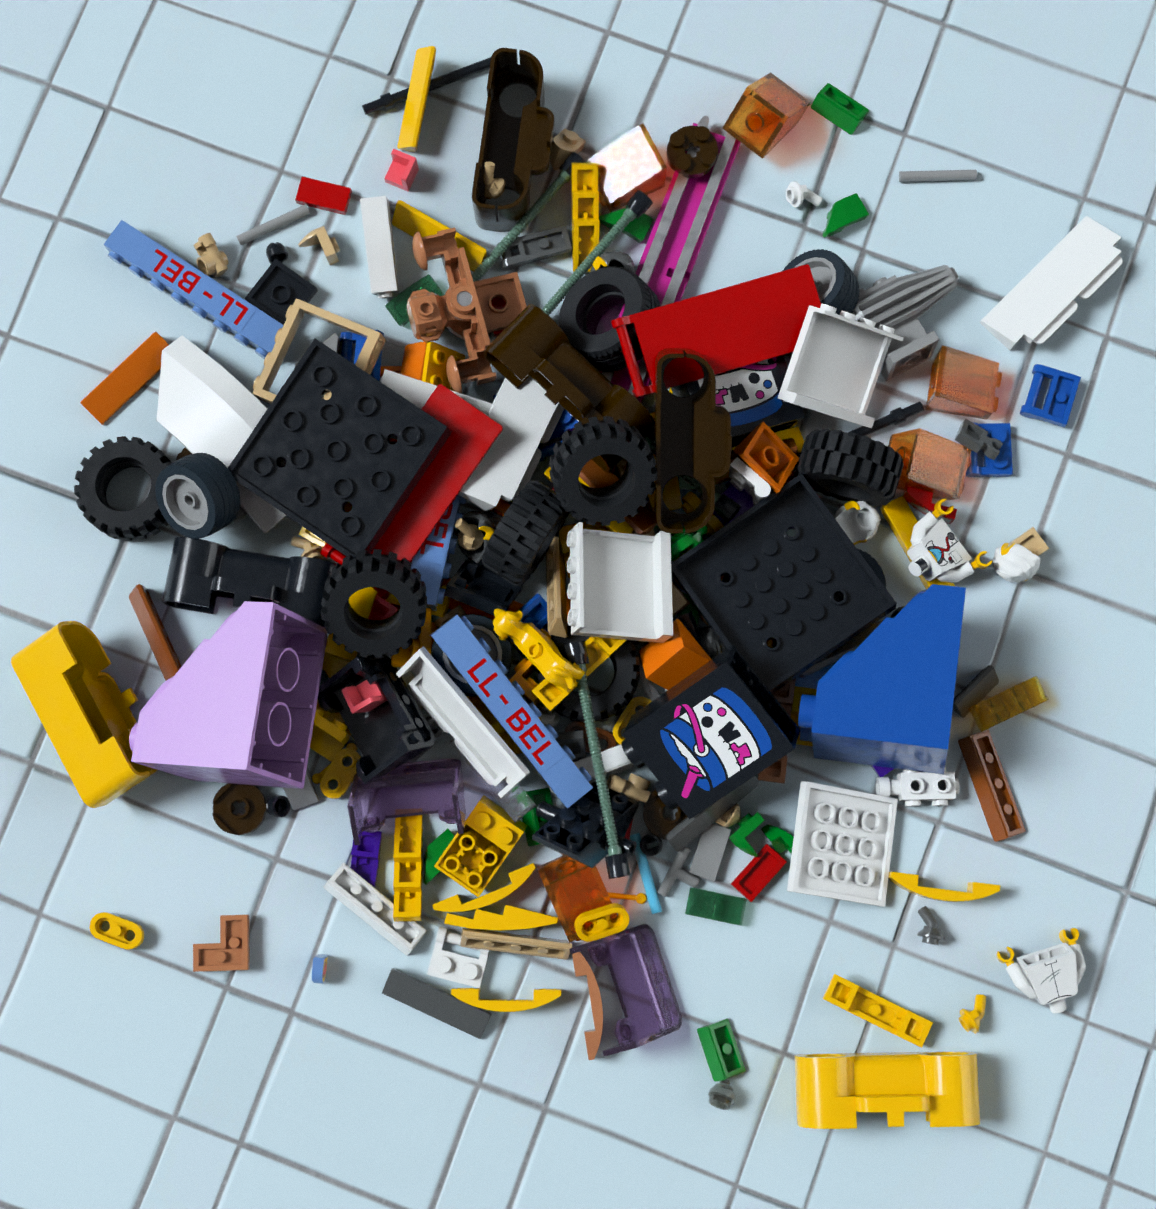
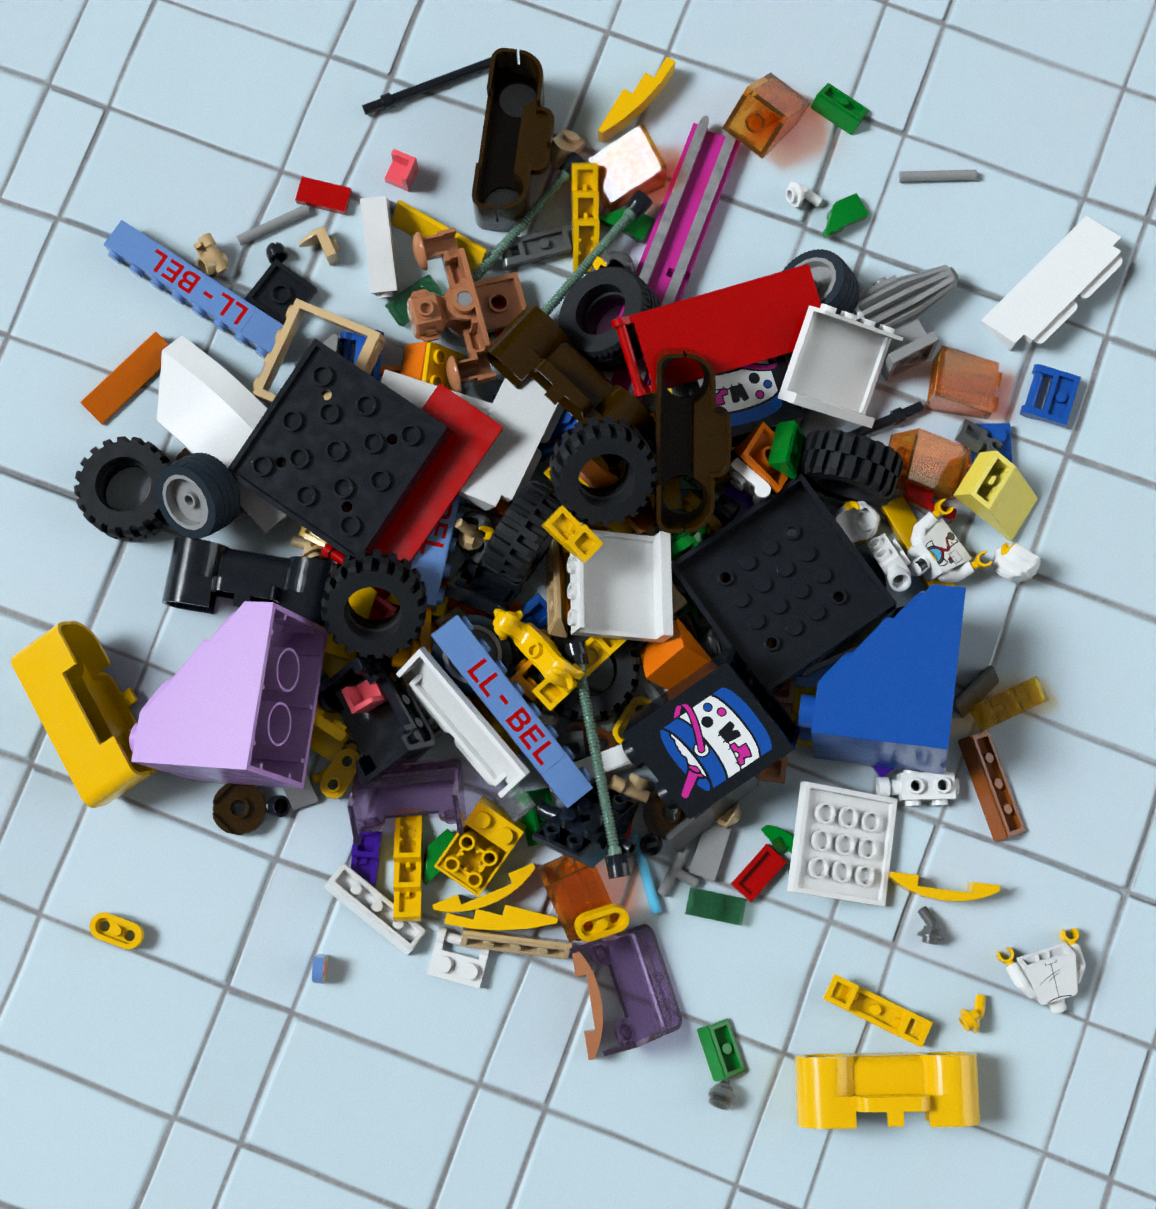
dark orange slope [129,584,182,681] -> none
nougat plate [193,915,250,972] -> none
dark grey slope [382,968,492,1039] -> none
yellow slope [397,46,436,153] -> none
yellow slope [451,988,562,1012] -> none
tan plate [483,162,506,199] -> none
yellow hinge [590,888,646,904] -> none
dark brown plate [666,126,718,178] -> none
green plate [729,812,765,857] -> none
tan plate [1008,527,1049,556] -> none
none -> yellow slope [541,505,604,563]
none -> yellow slope [598,57,676,143]
none -> green slope [768,420,806,479]
none -> white brick [867,533,913,592]
none -> light yellow slope [953,450,1038,541]

